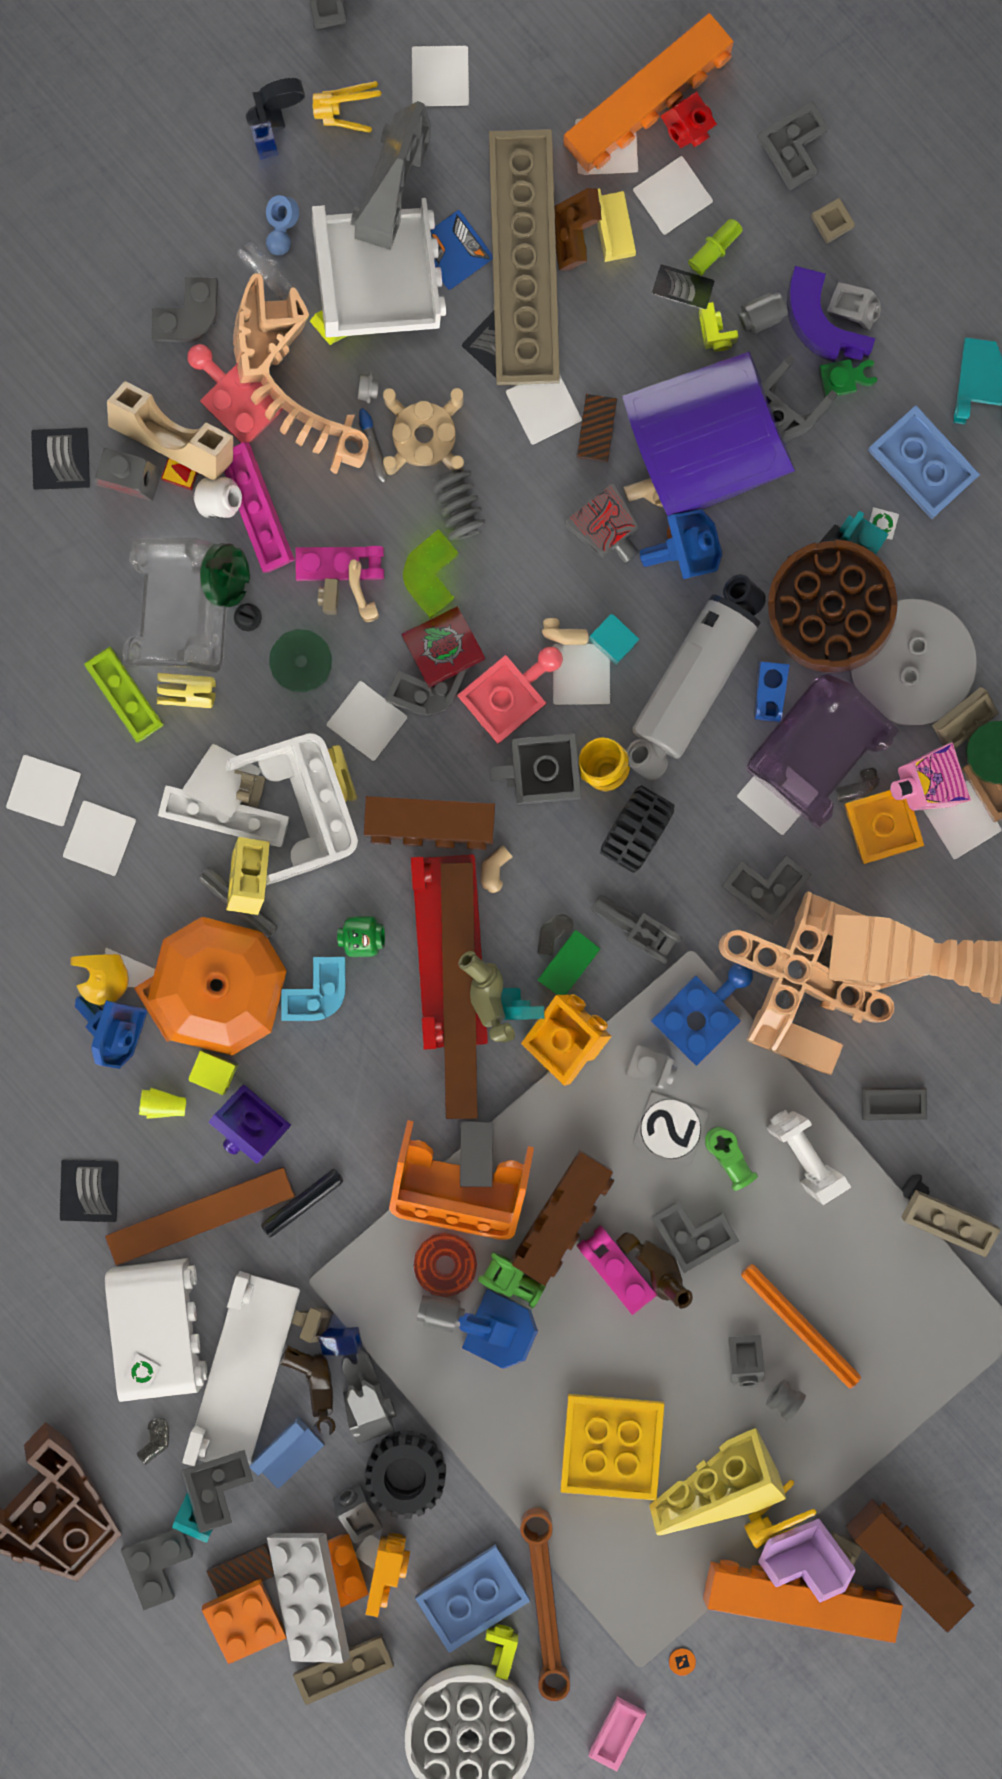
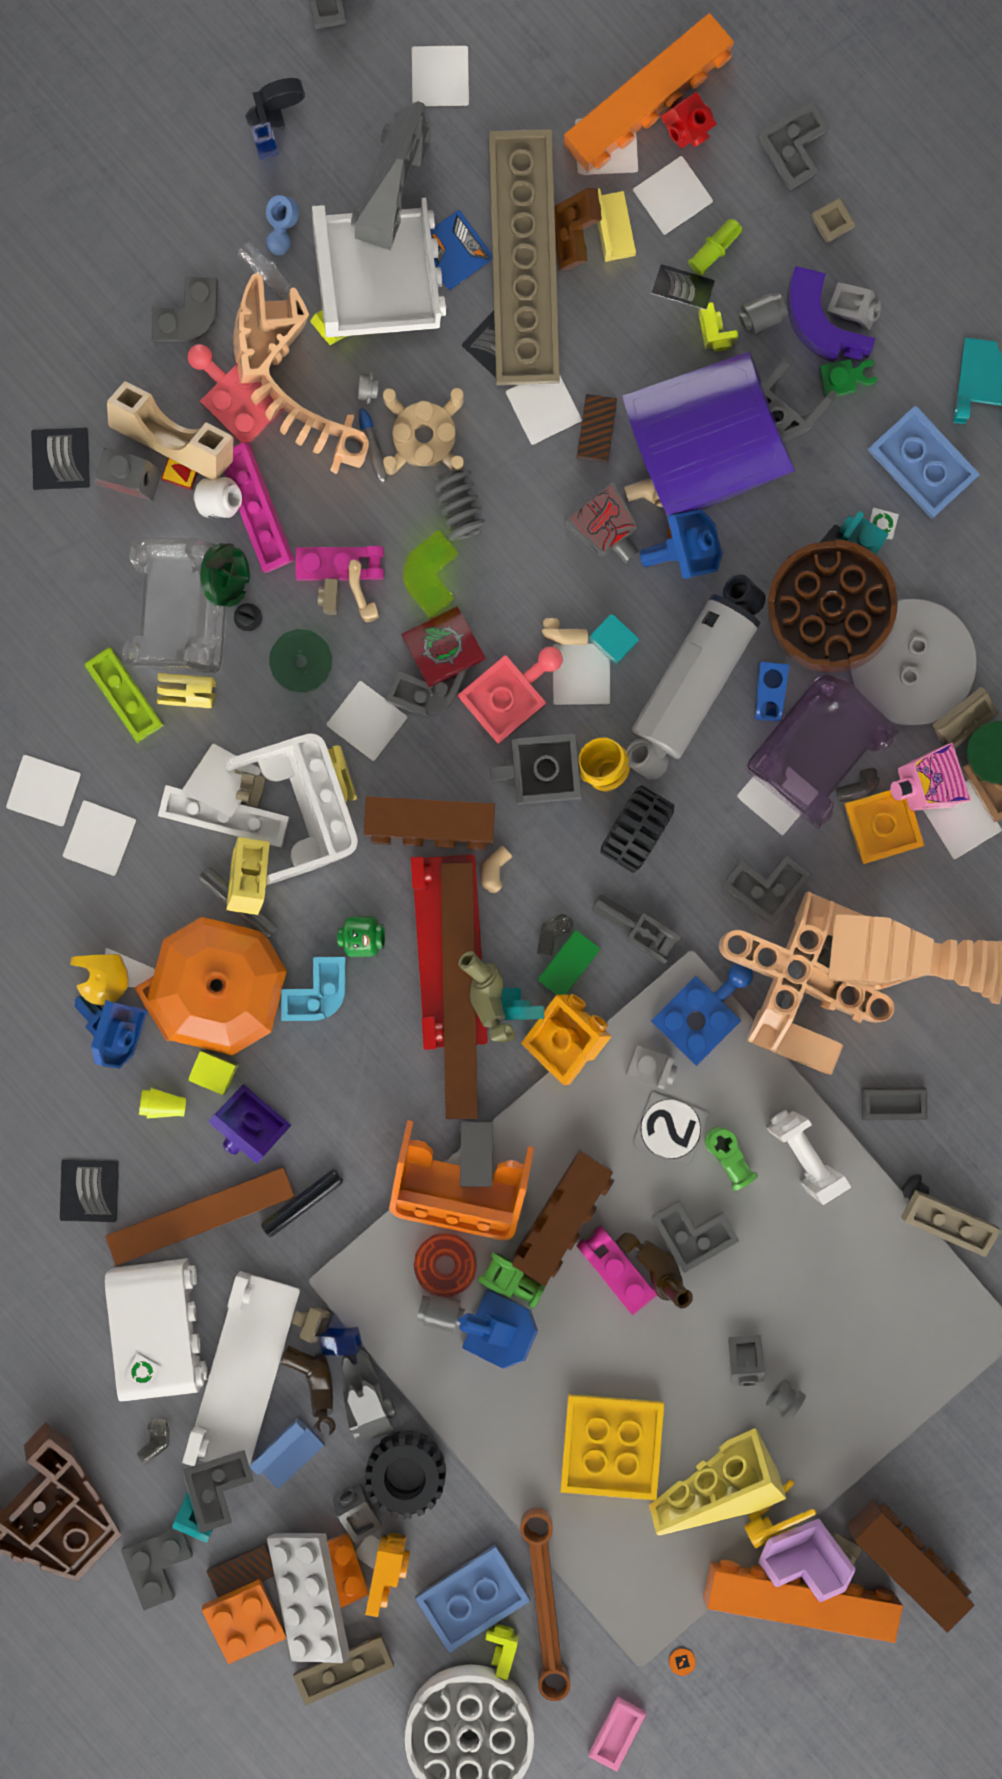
yellow plant [313,81,382,133] -> none
orange axle [741,1264,861,1388] -> none

